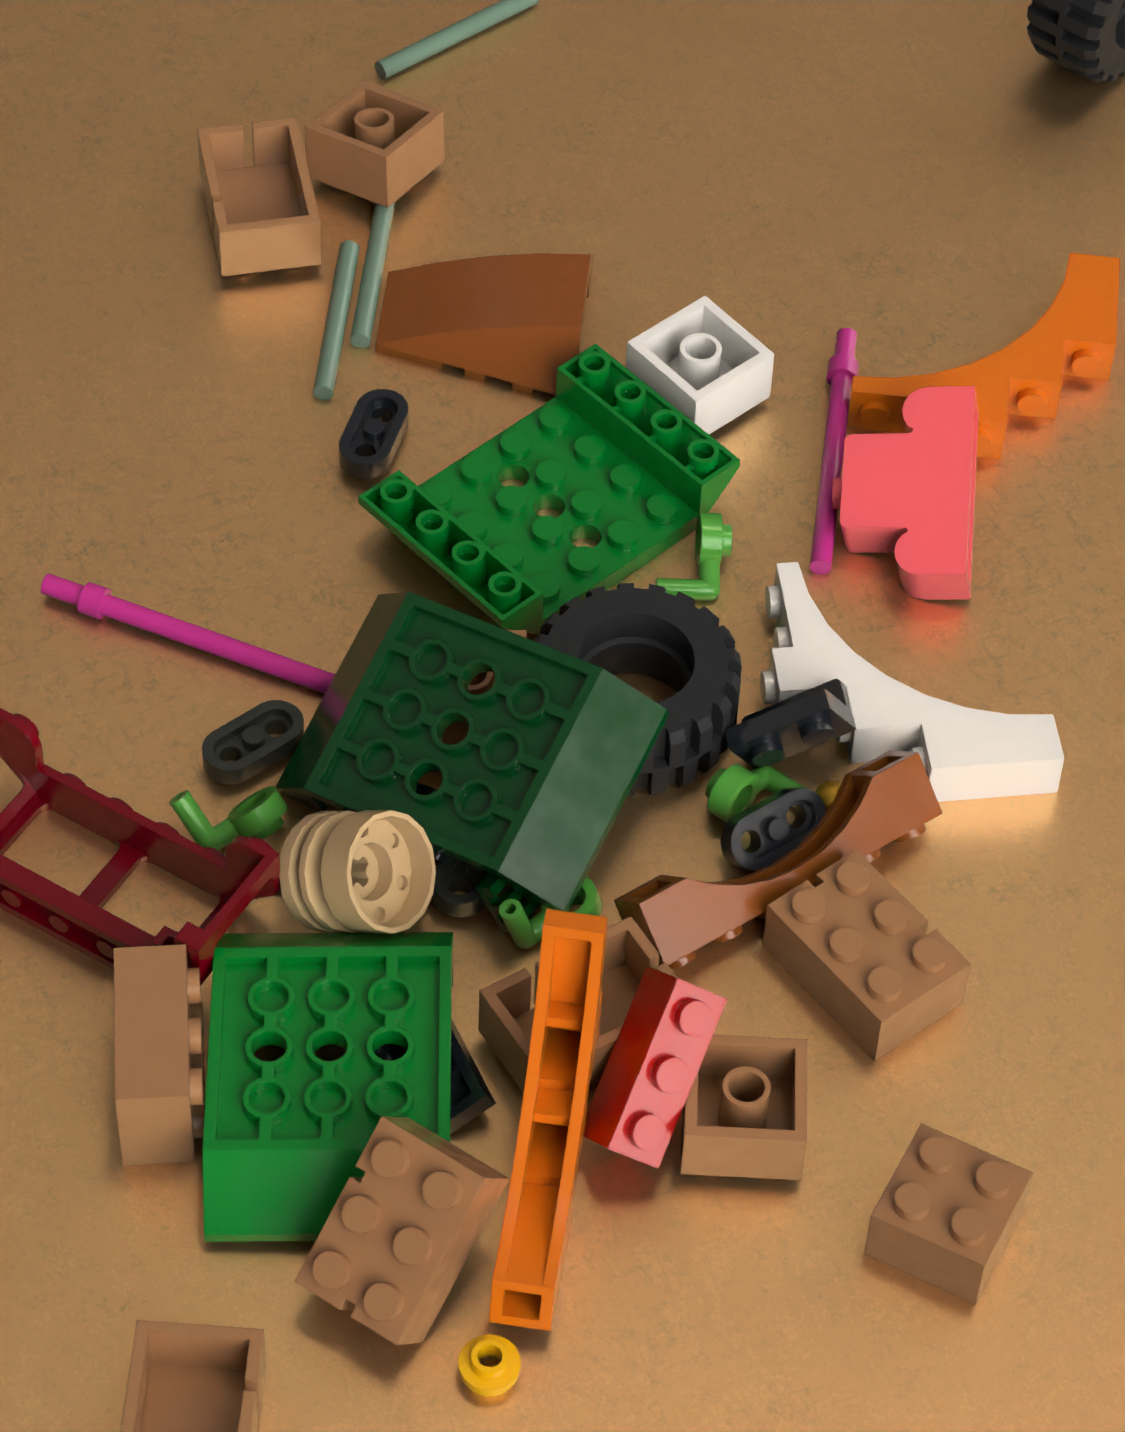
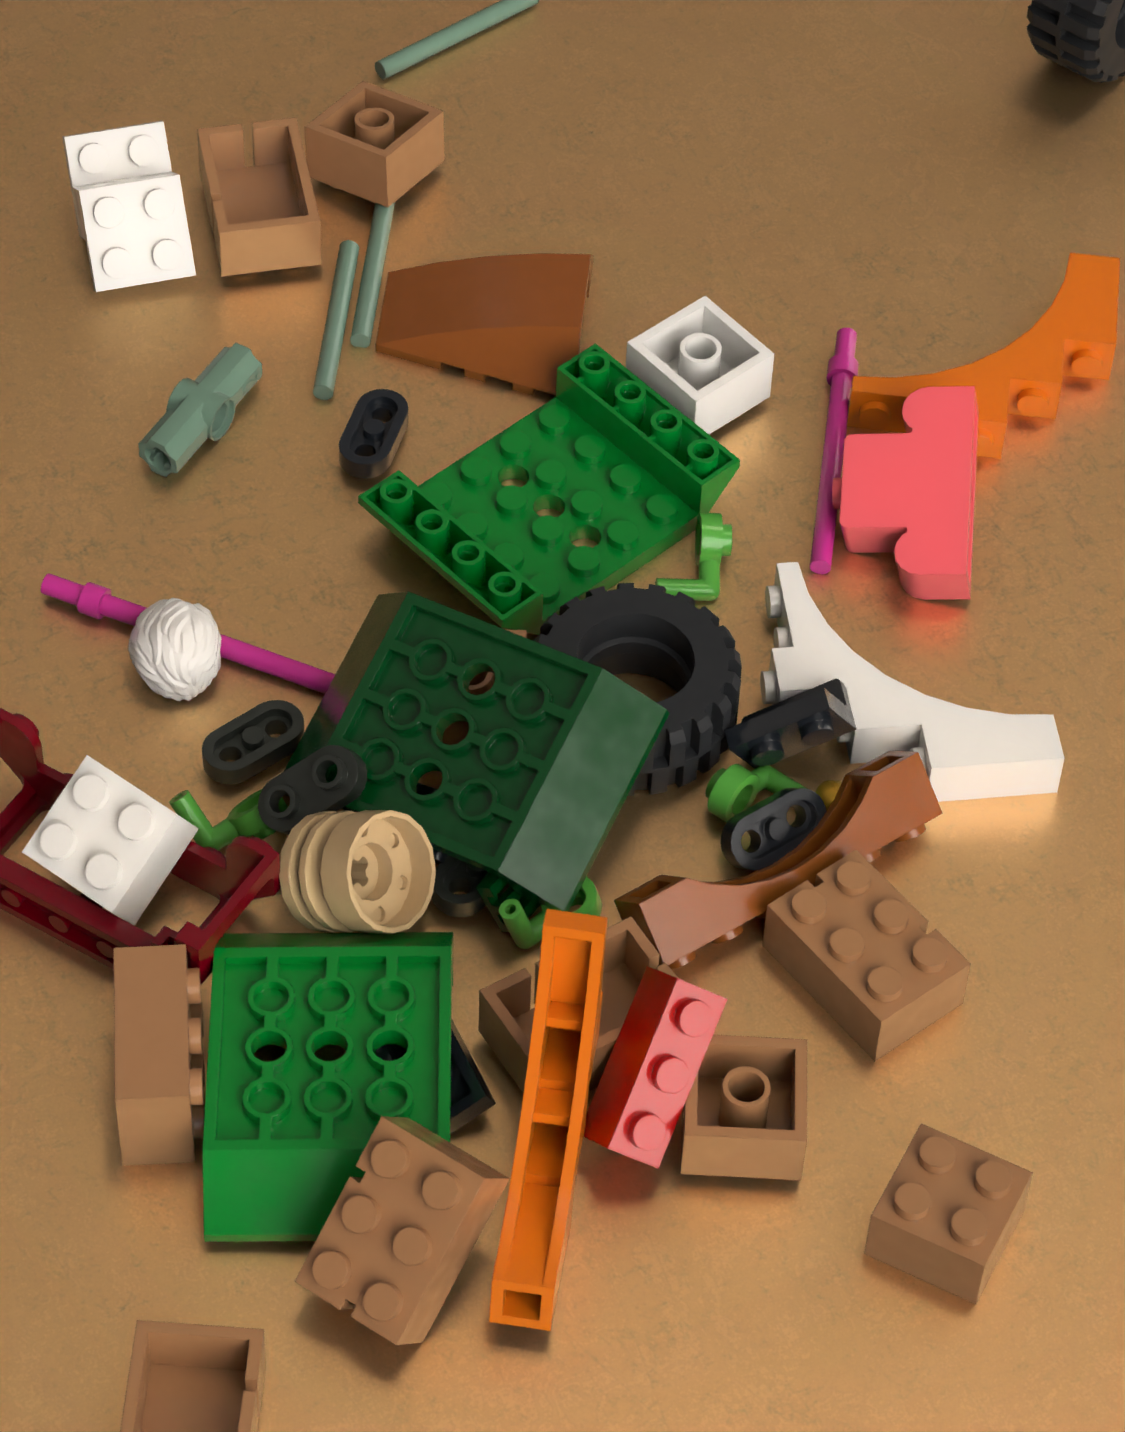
yellow plate [458,1334,521,1397] -> none
none -> white brick [22,755,199,925]
none -> white bracket [62,121,196,292]
none -> white hair [128,598,222,701]
none -> sand green piece [138,343,262,477]
none -> pearl dark grey plate [258,745,367,835]

